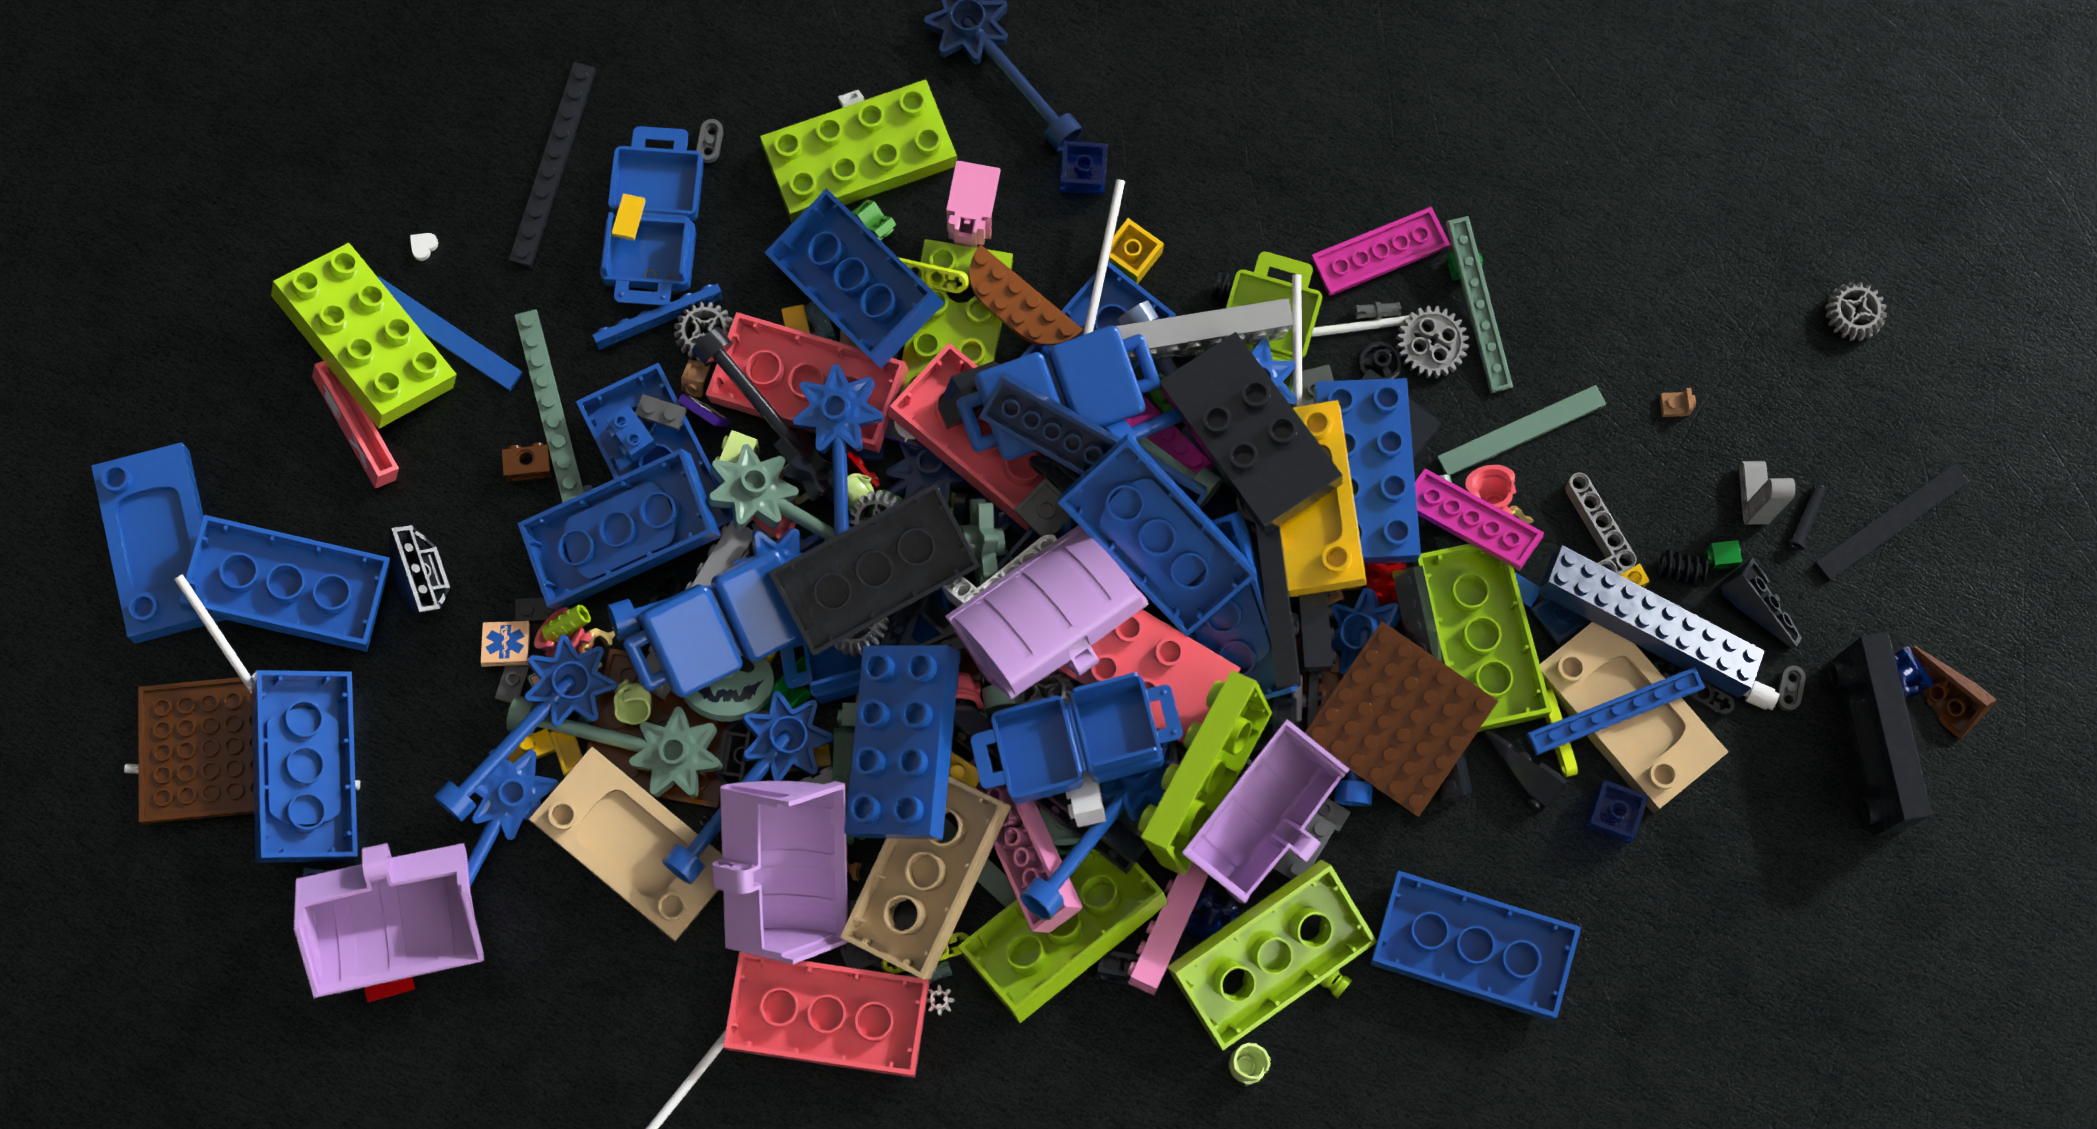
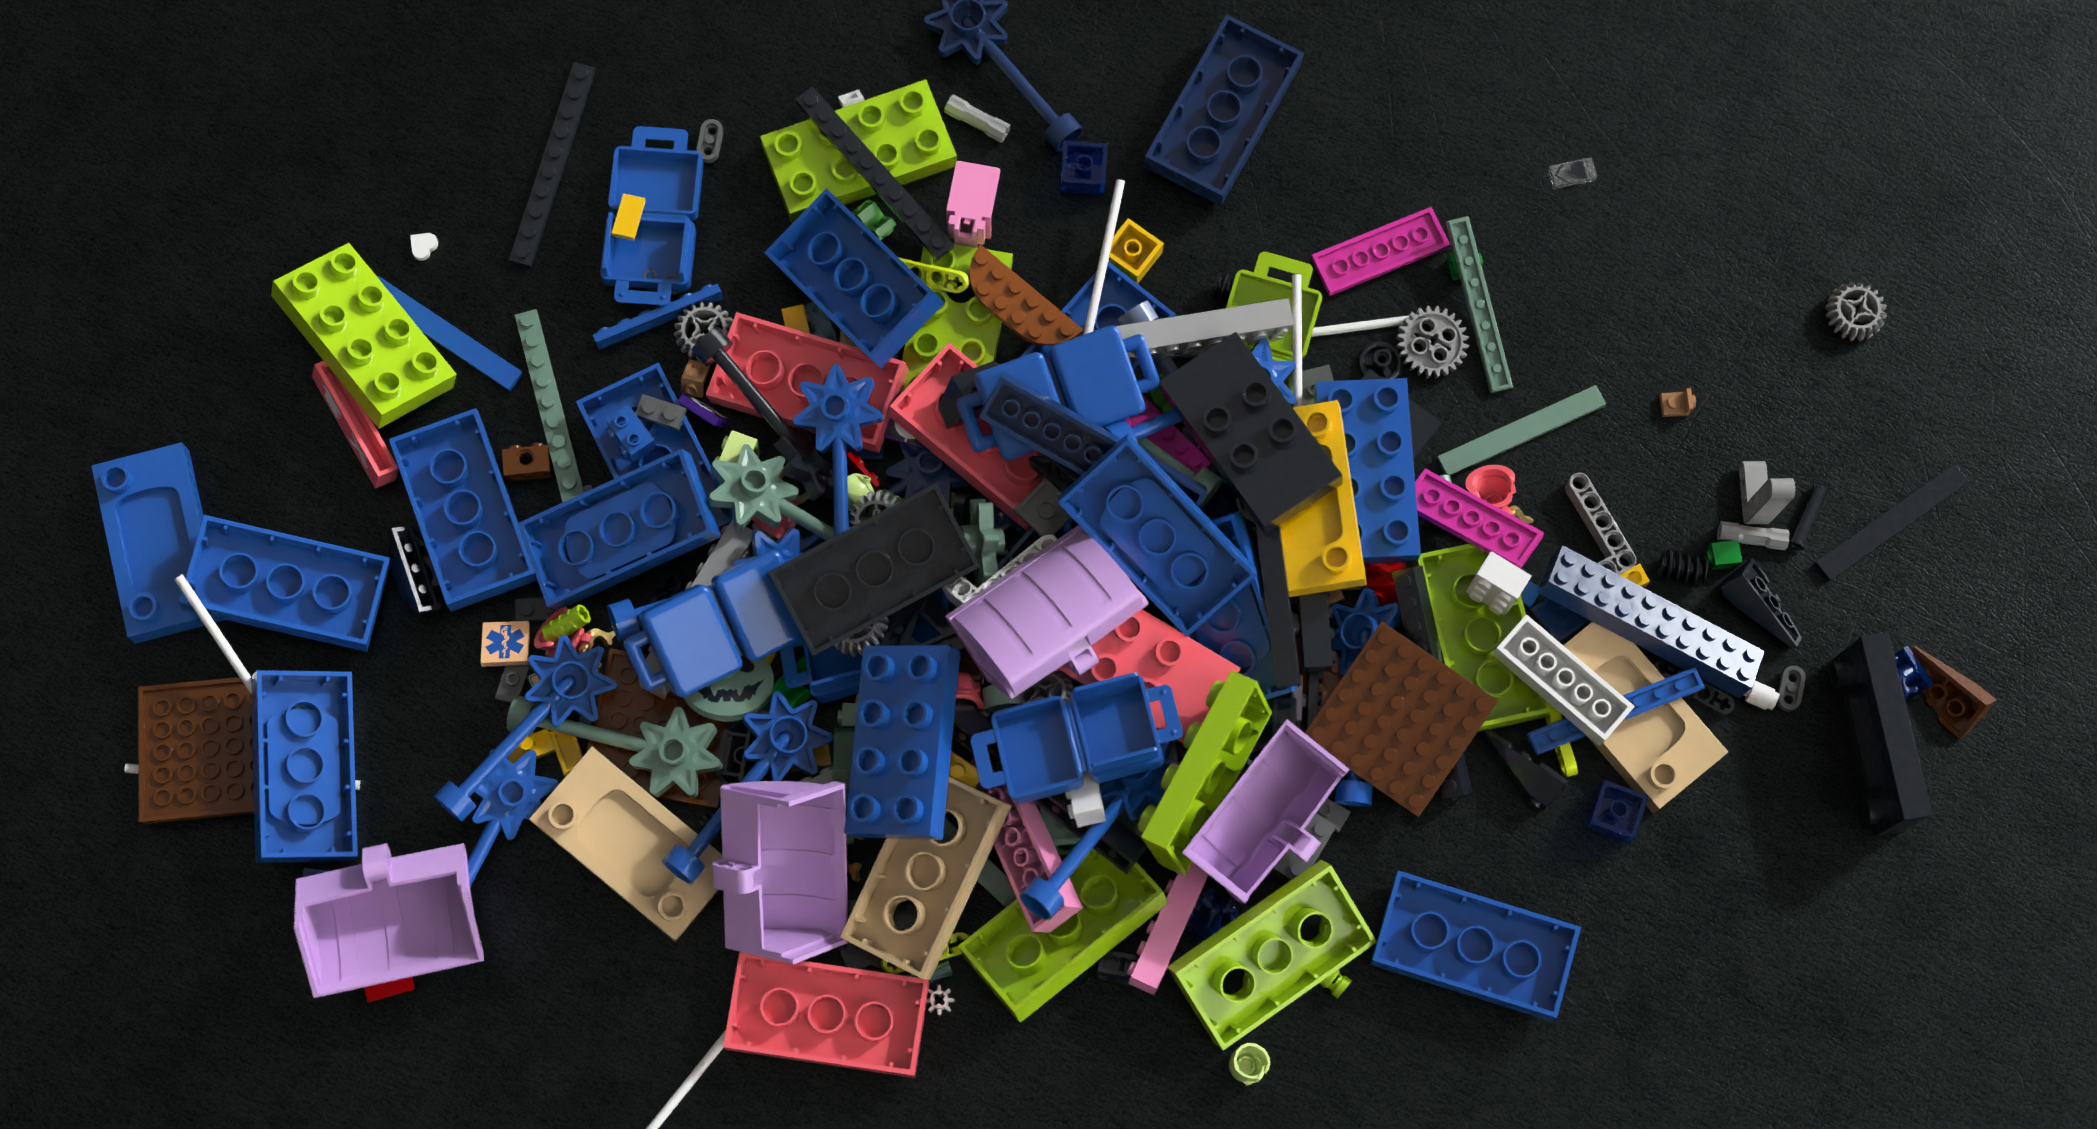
yellowish green helmet [614,679,651,725] -> none
dark grey pin [1354,302,1401,320] -> none
none -> blue plate [389,408,538,612]
none -> black plate [795,86,954,261]
none -> light grey axle [944,94,1010,143]
none -> dark blue plate [1143,14,1304,206]
none -> white brick [1465,551,1531,616]
none -> white brick [1492,614,1635,746]
none -> clear tile [1548,157,1597,189]
none -> light grey axle [1717,521,1790,550]

